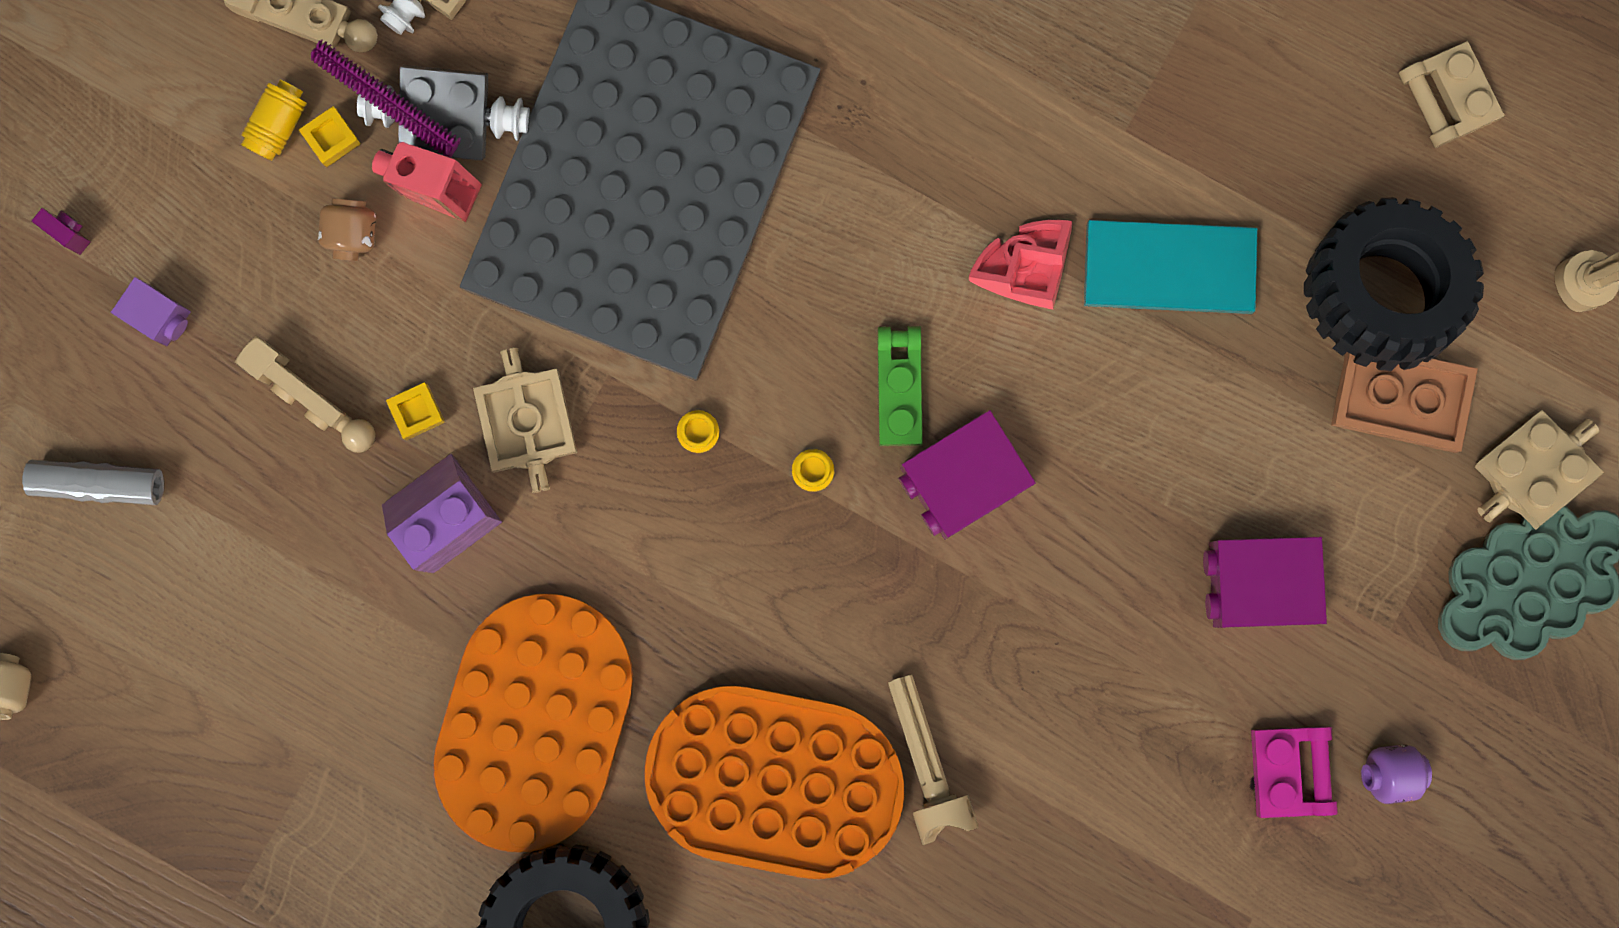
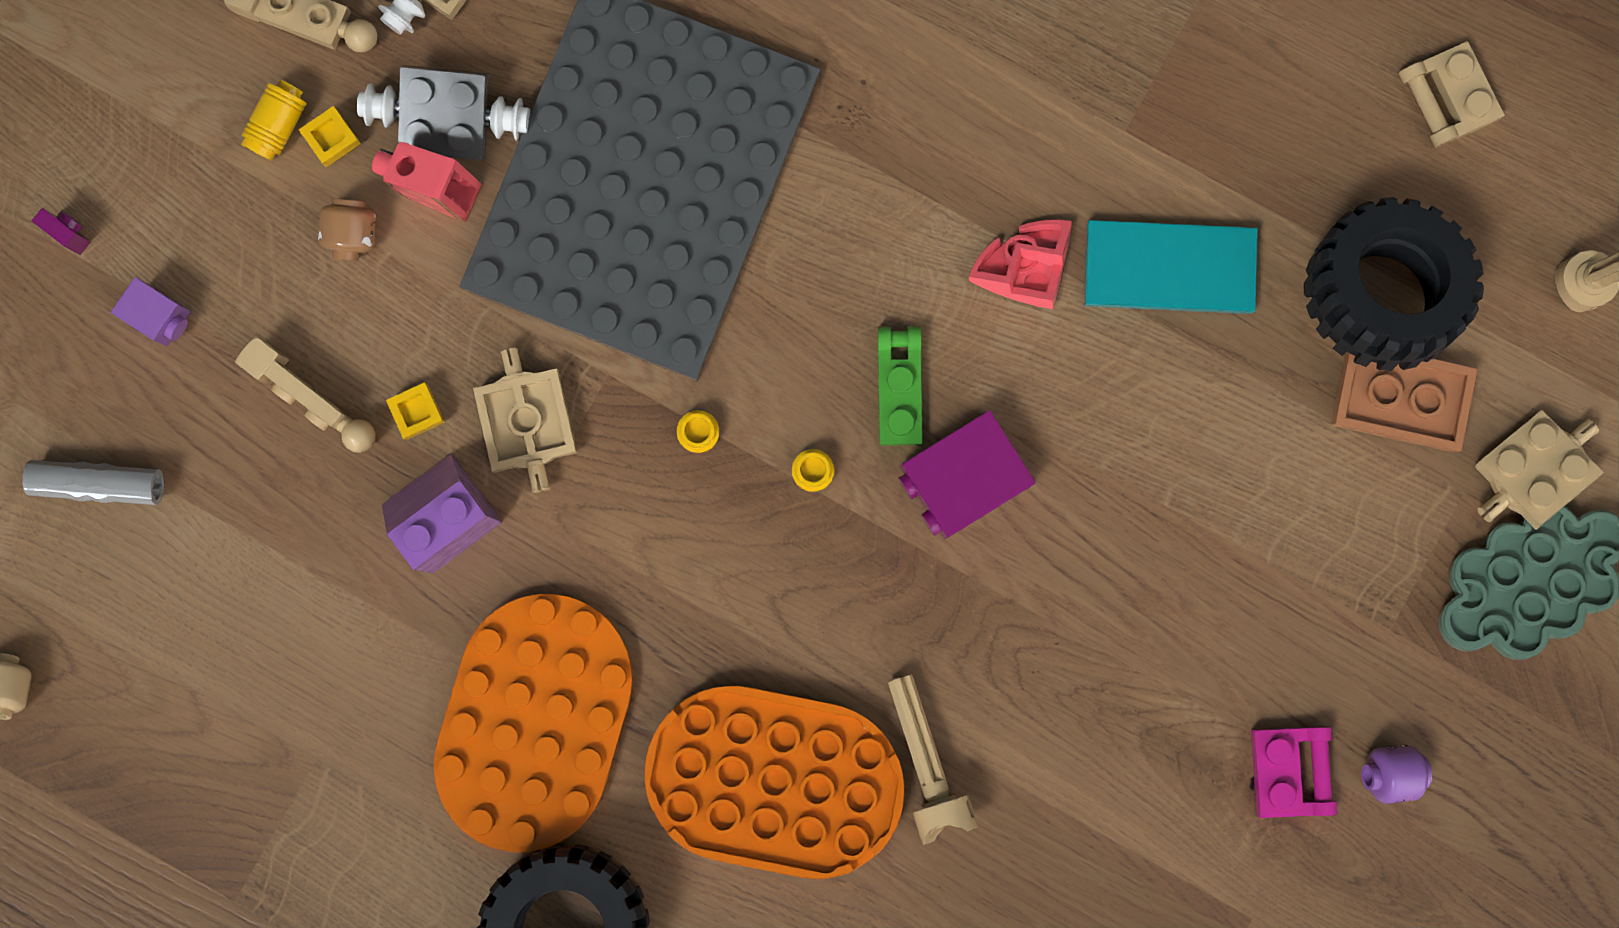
magenta axle [311,39,461,158] -> none
magenta brick [1203,537,1327,628] -> none

